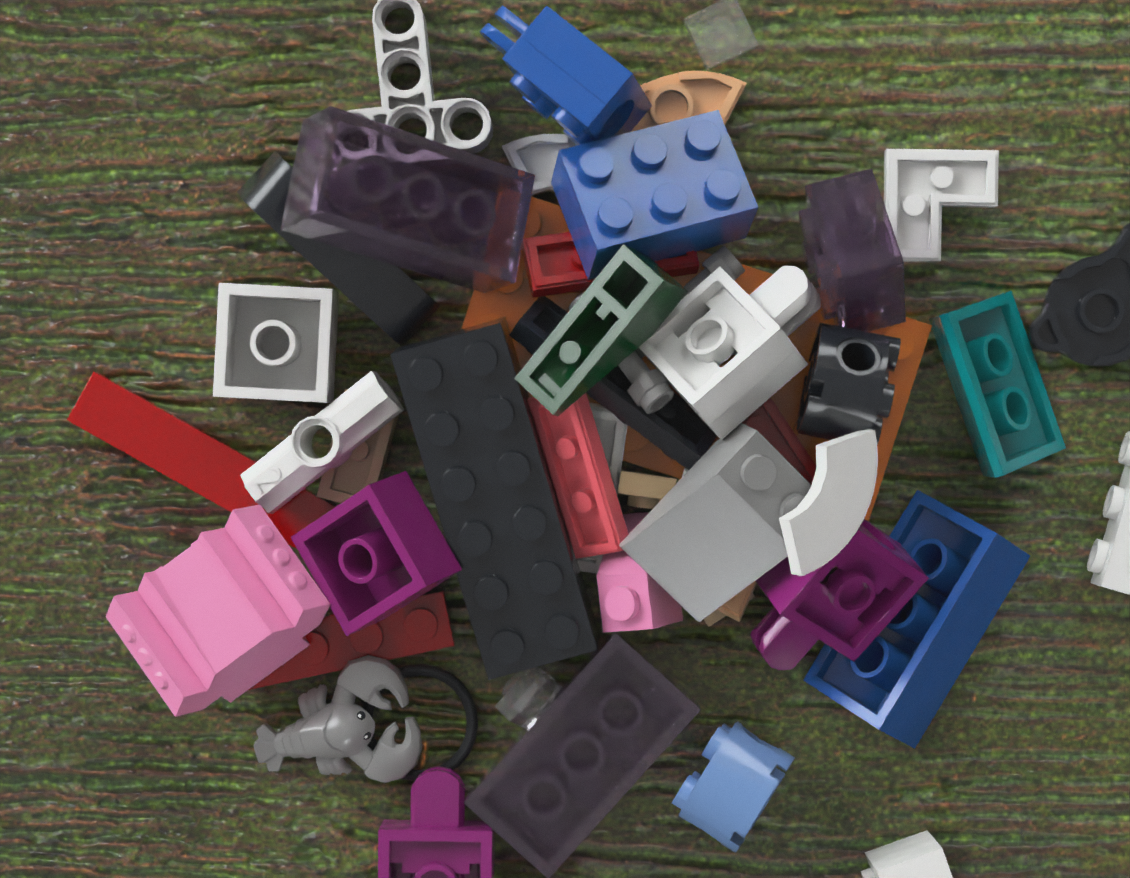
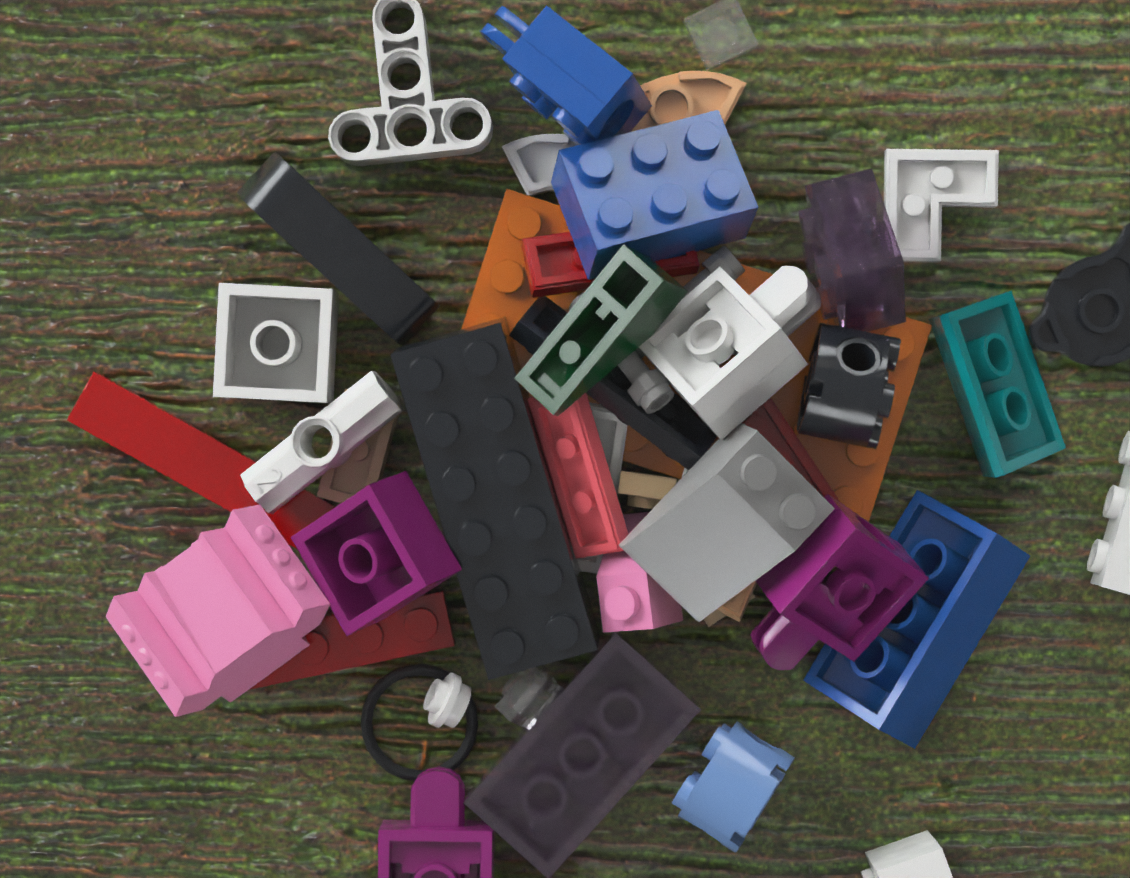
light grey animal [253,655,423,783] -> none
clear purple brick [280,106,535,293] -> none
white tile [779,429,878,576] -> none
none -> white plate [423,673,472,728]

